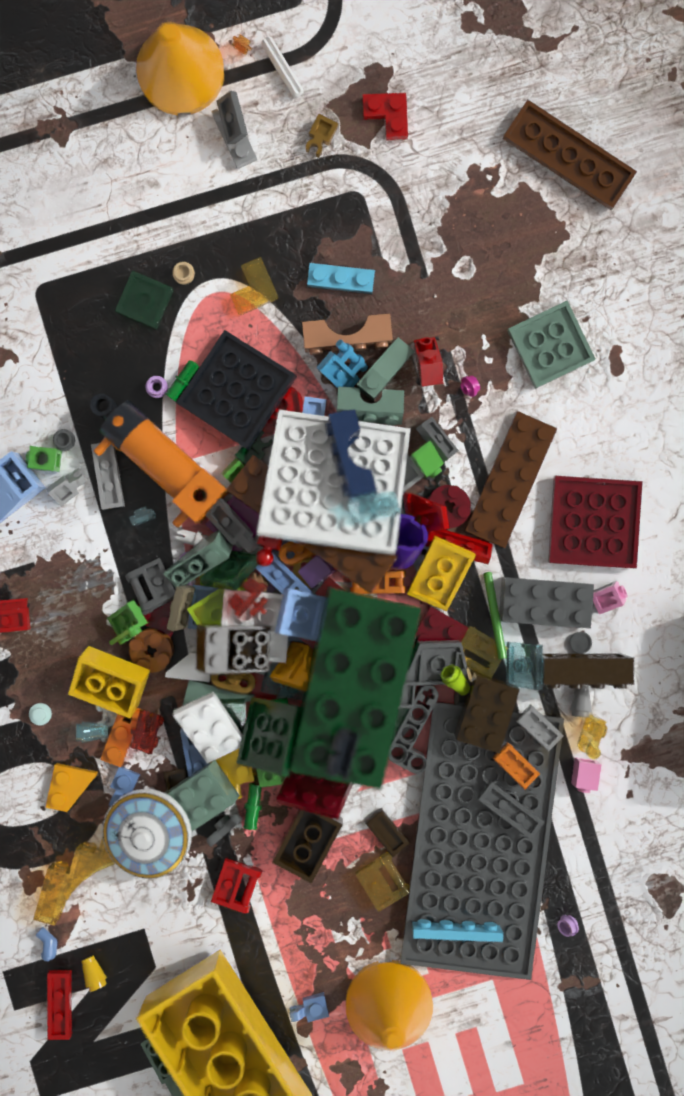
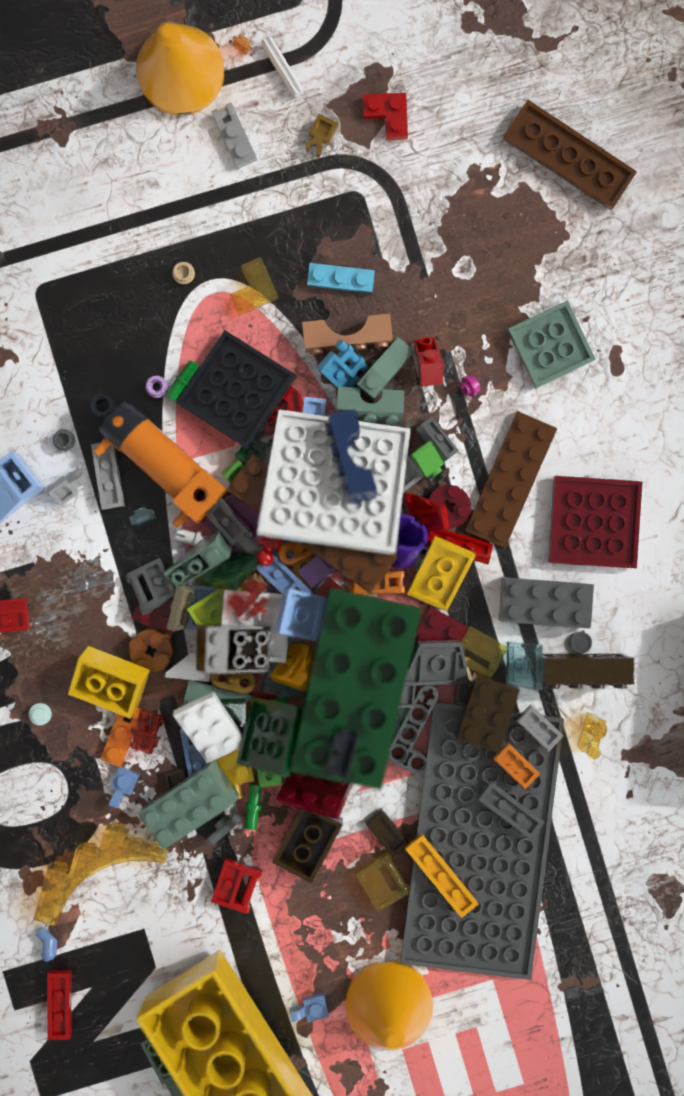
bright green brick [25,446,62,472] -> none
light orange wing [45,763,98,812] -> none
clear light blue cone [76,721,108,743] -> none
yellow cone [81,955,107,992] -> none
dish [102,789,192,879] -> none
bright green bracket [107,600,148,645] -> none
clear green plate [115,271,174,330] -> none
dark grey plate [216,91,248,145] -> none
clear light blue slope [347,492,401,522] -> none
medium azure plate [412,919,503,942] -> none
lime cone [441,665,470,695] -> none
bright green bar [483,572,507,660] -> none
lavender plate [557,915,579,937] -> none
light grey cone [570,686,592,718] -> none
bright pink brick [571,757,602,793] -> none
bright pink bracket [593,581,628,615] -> none
none -> light orange plate [405,833,478,918]

